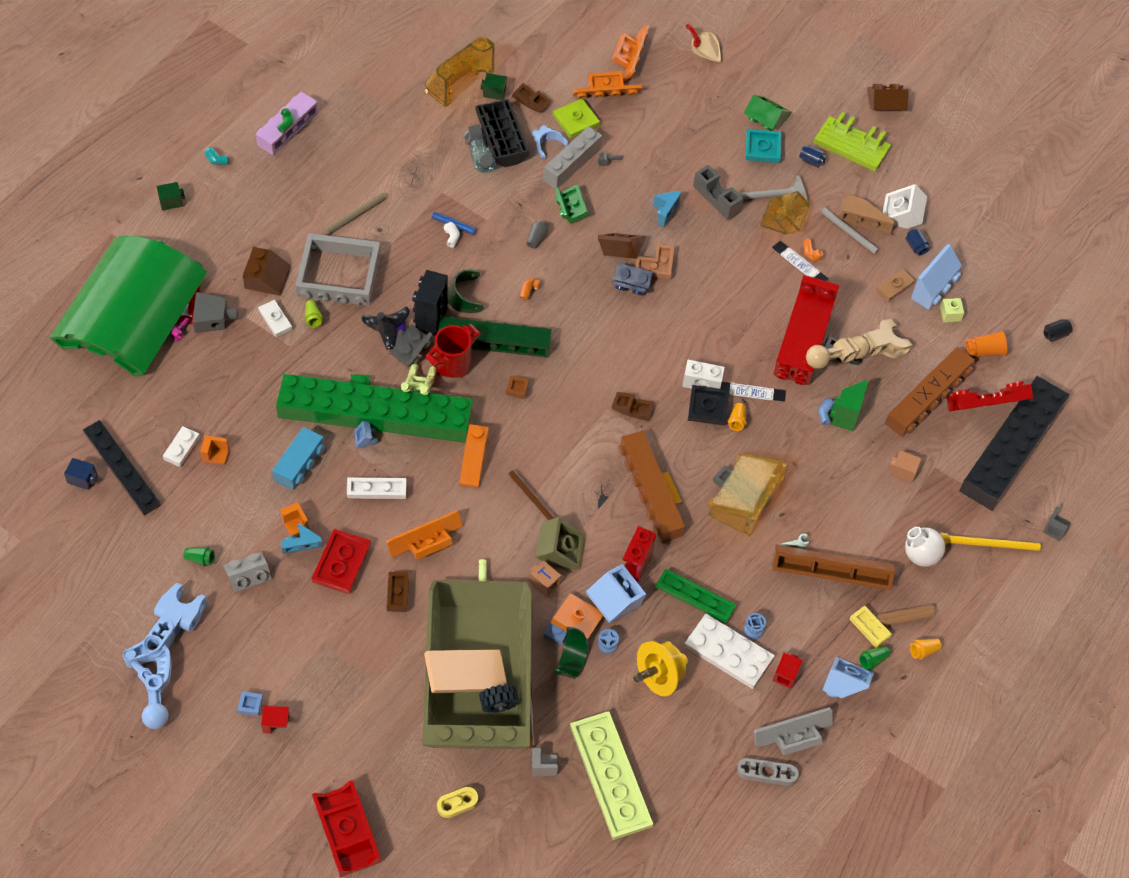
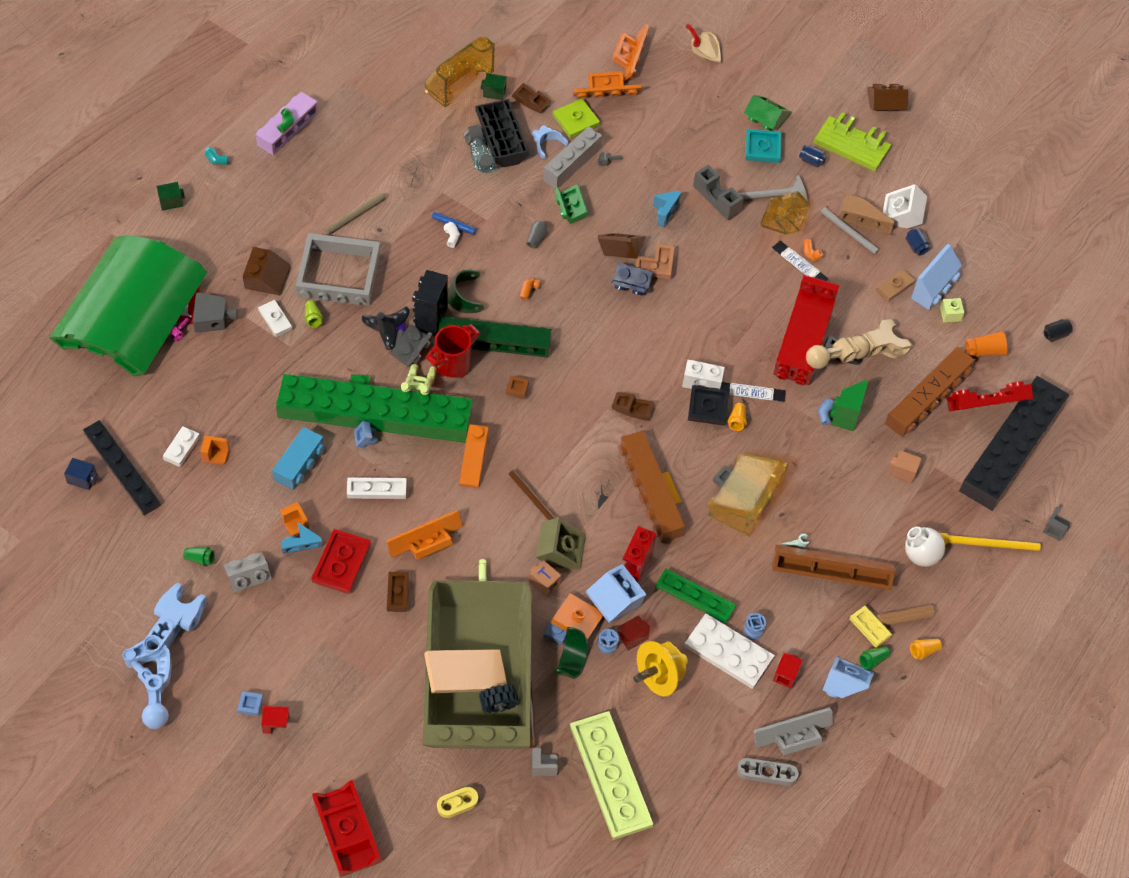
none -> clear red brick [617,615,650,651]

